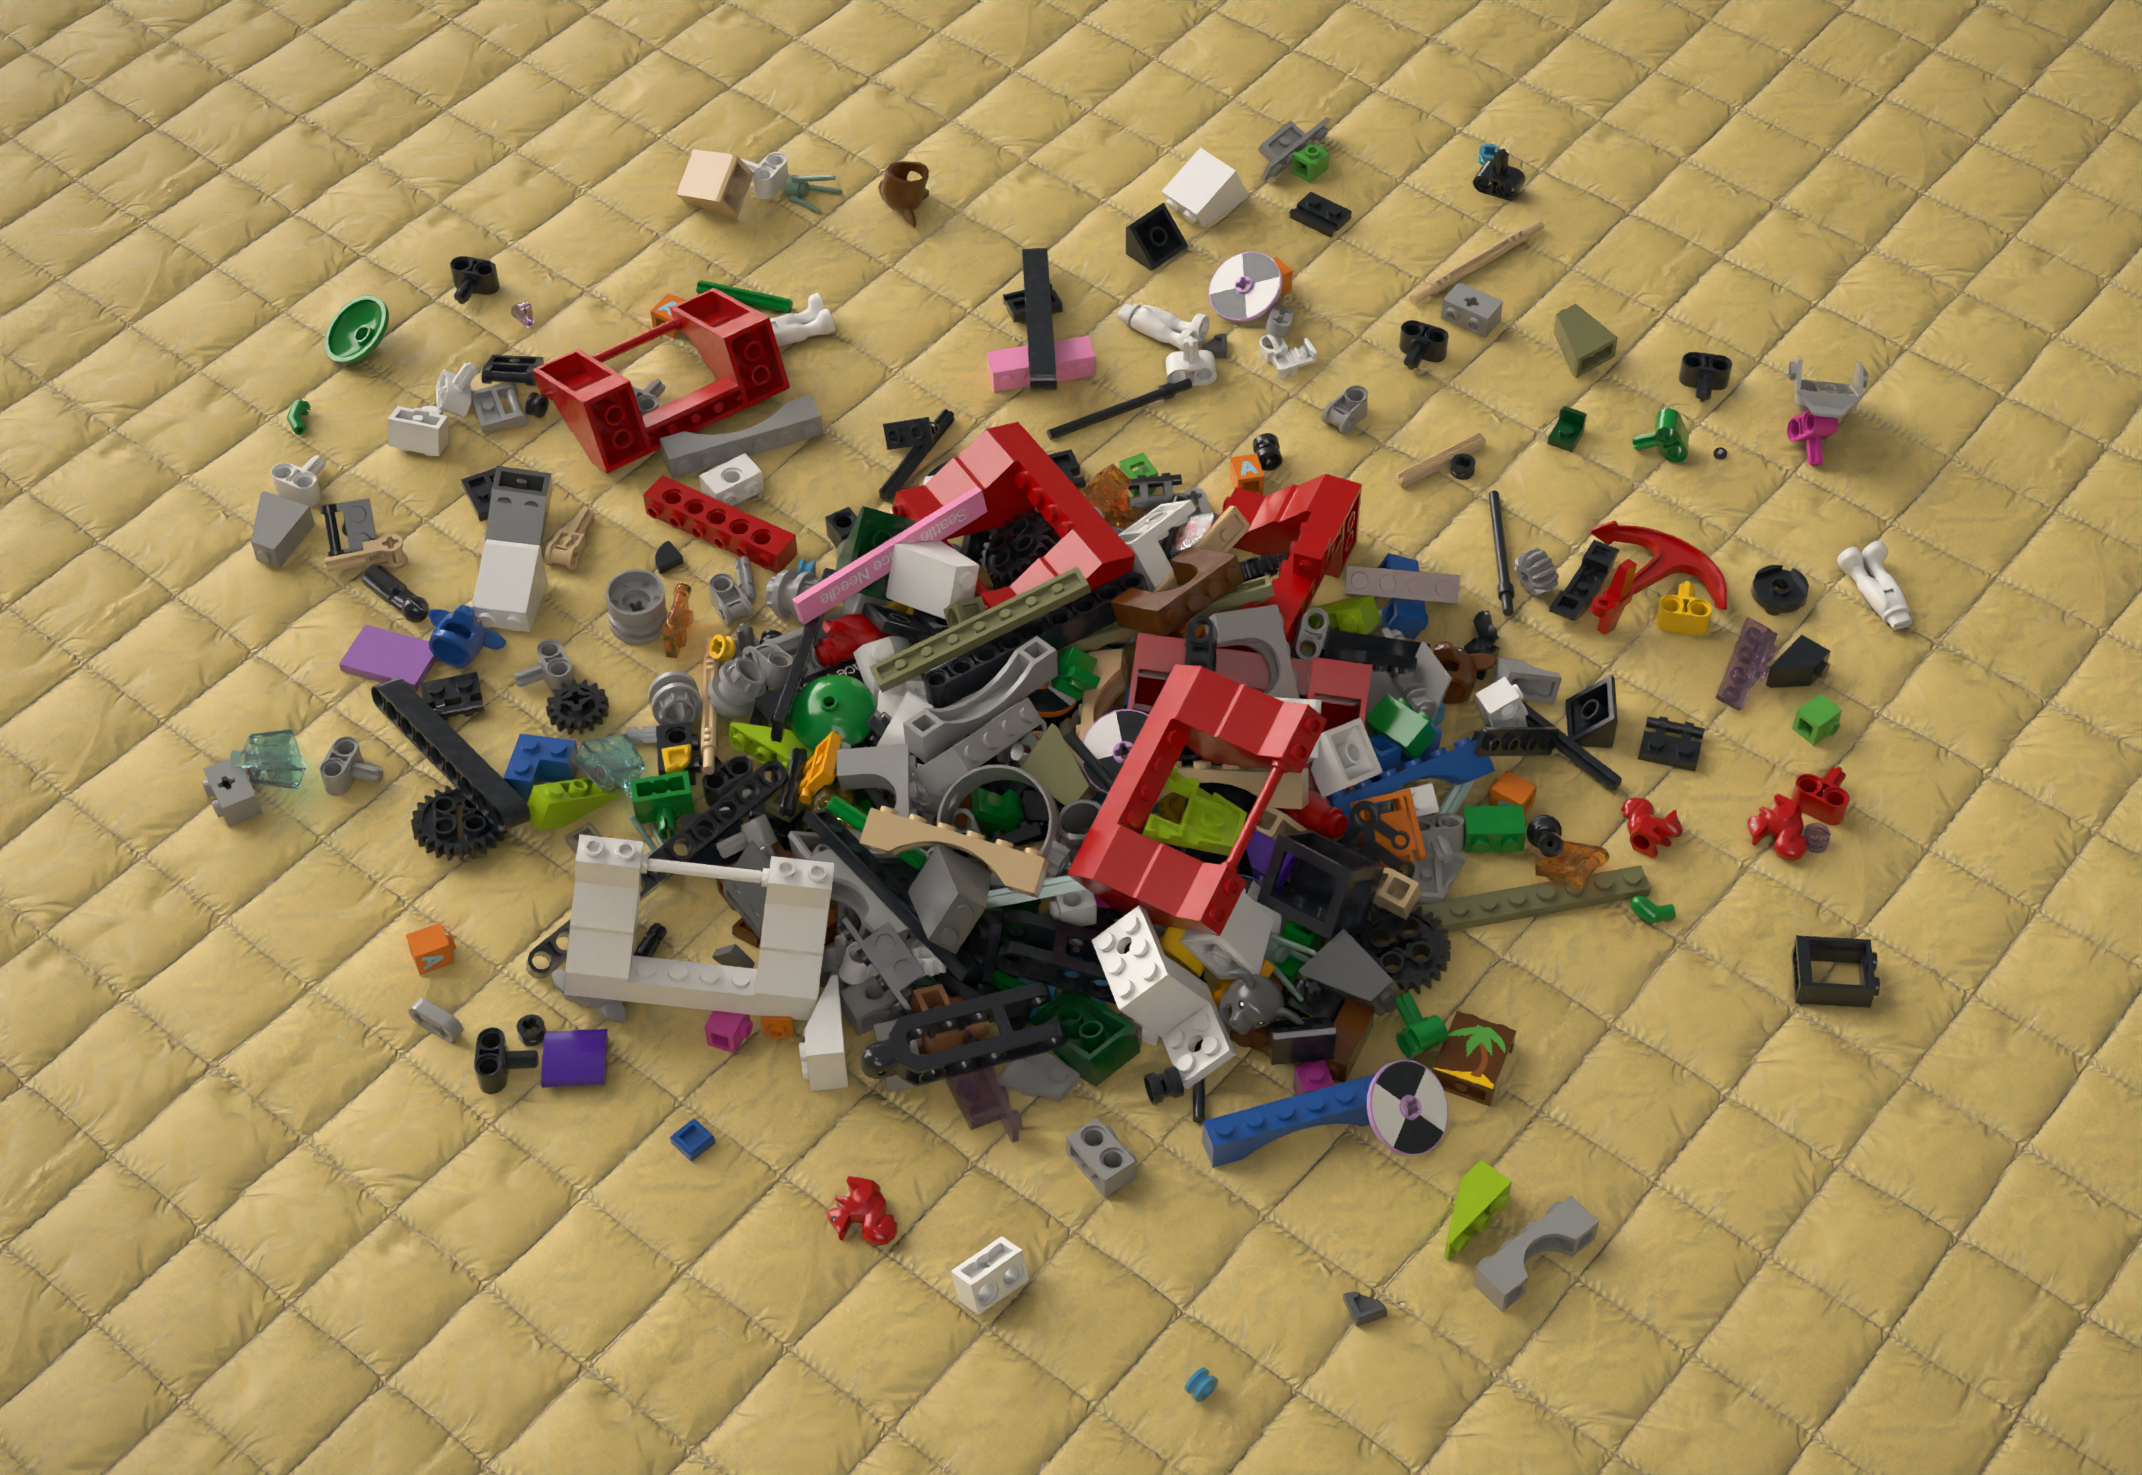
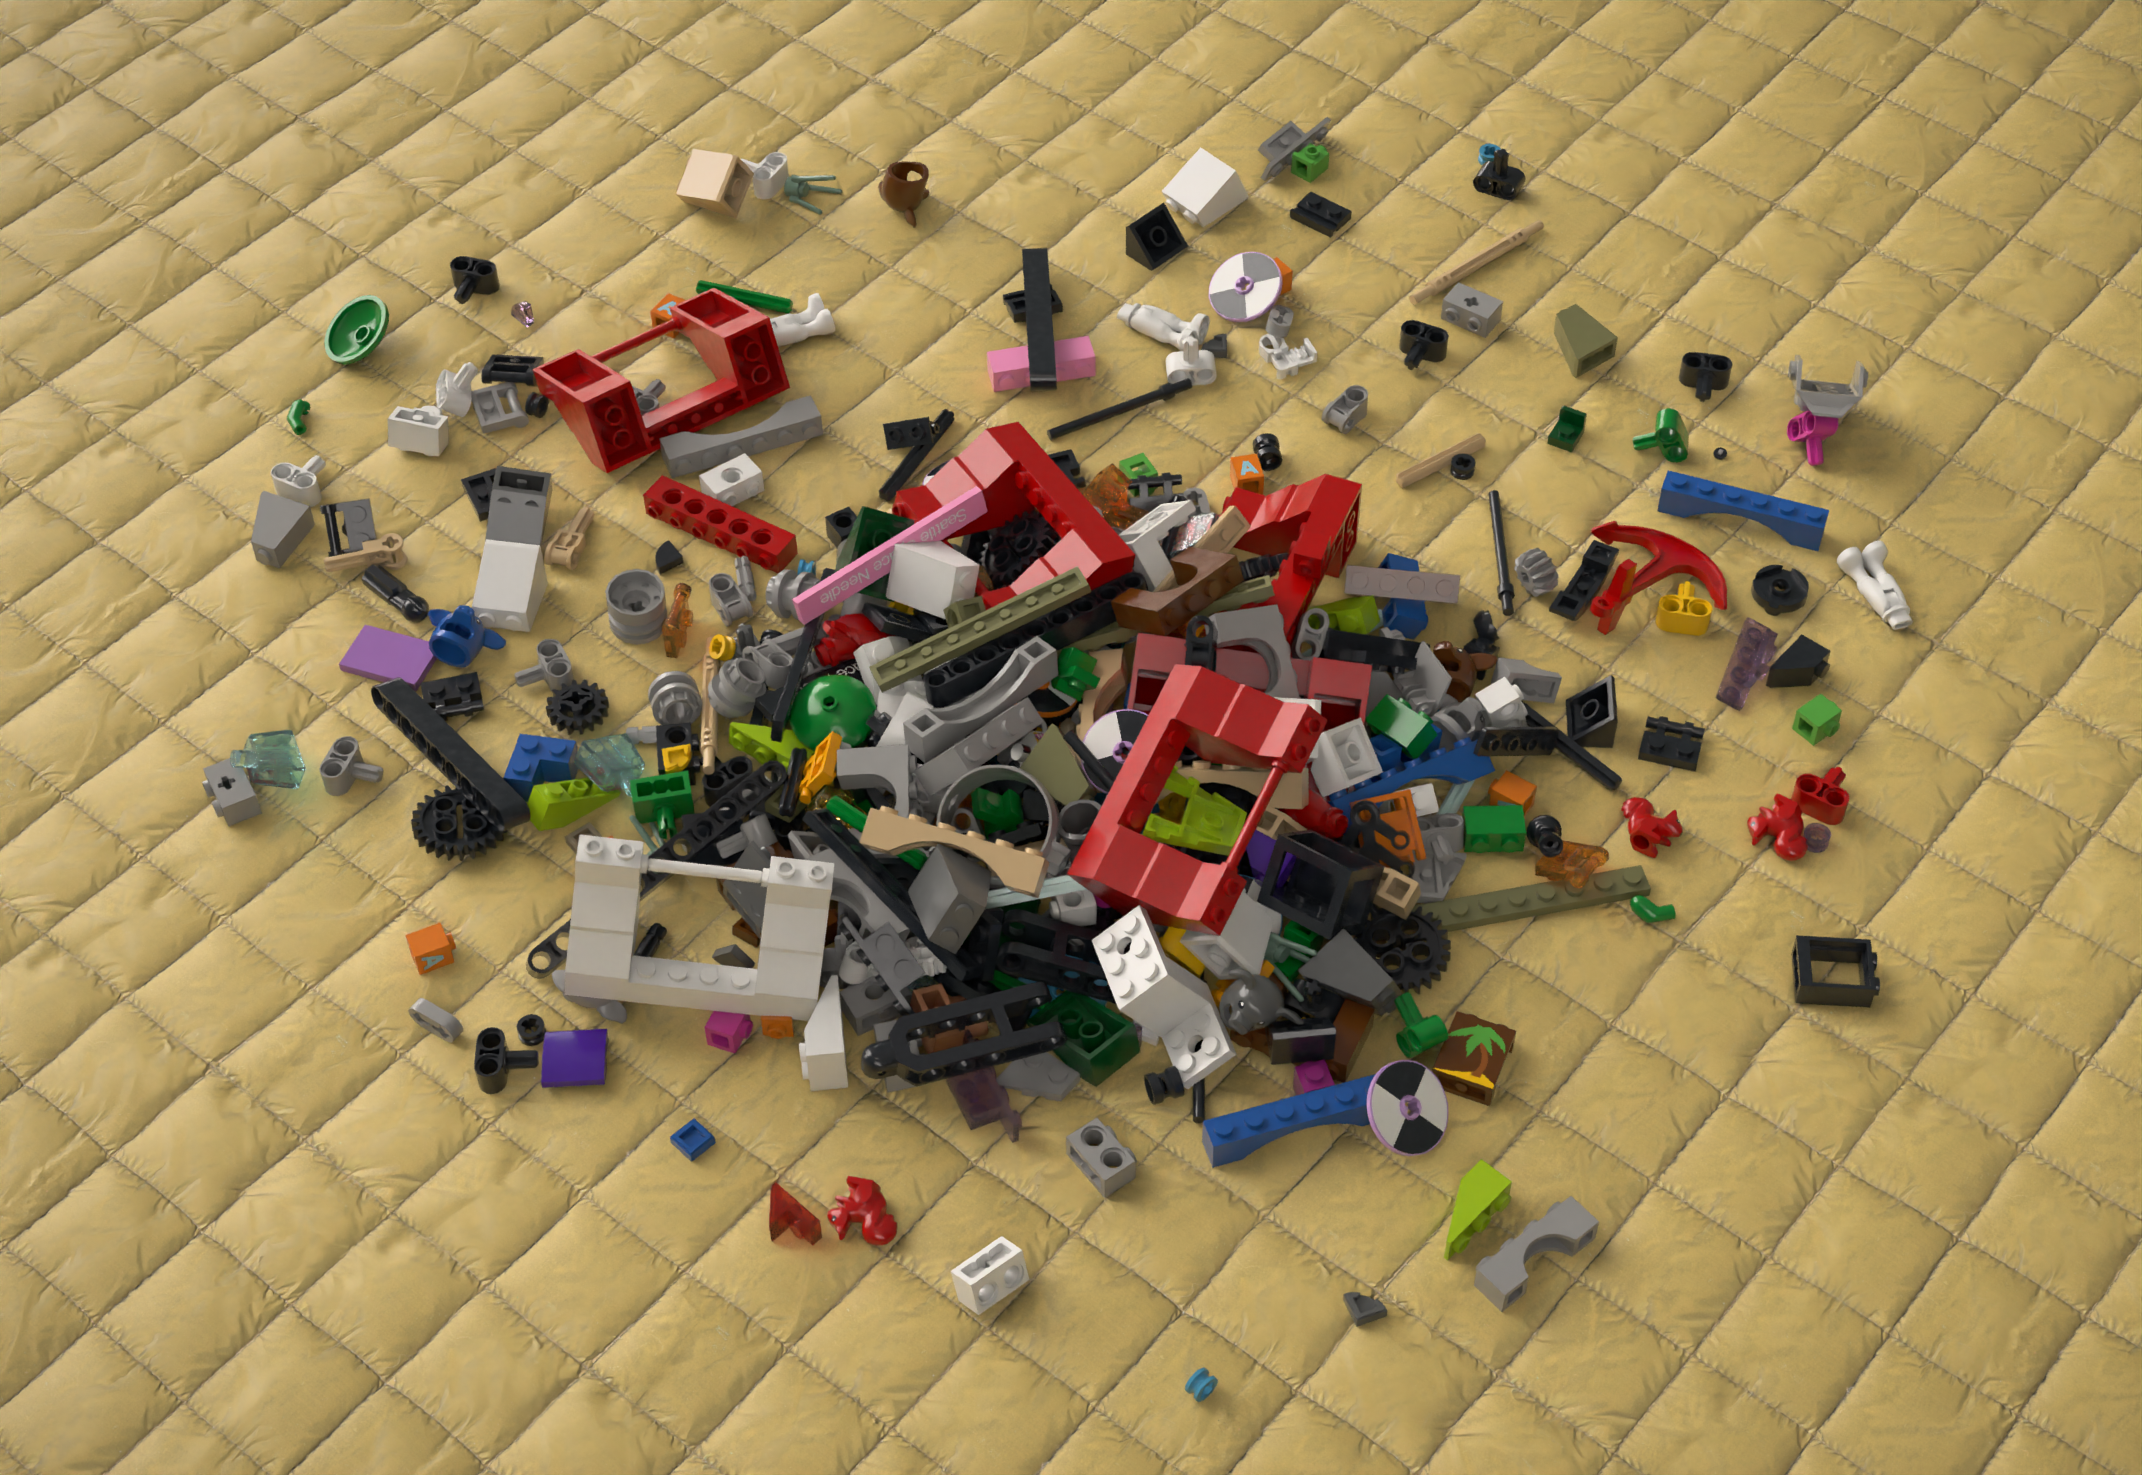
none -> clear red slope [769,1182,822,1246]
none -> light grey piece [1431,693,1485,751]
none -> blue arch [1657,470,1829,551]

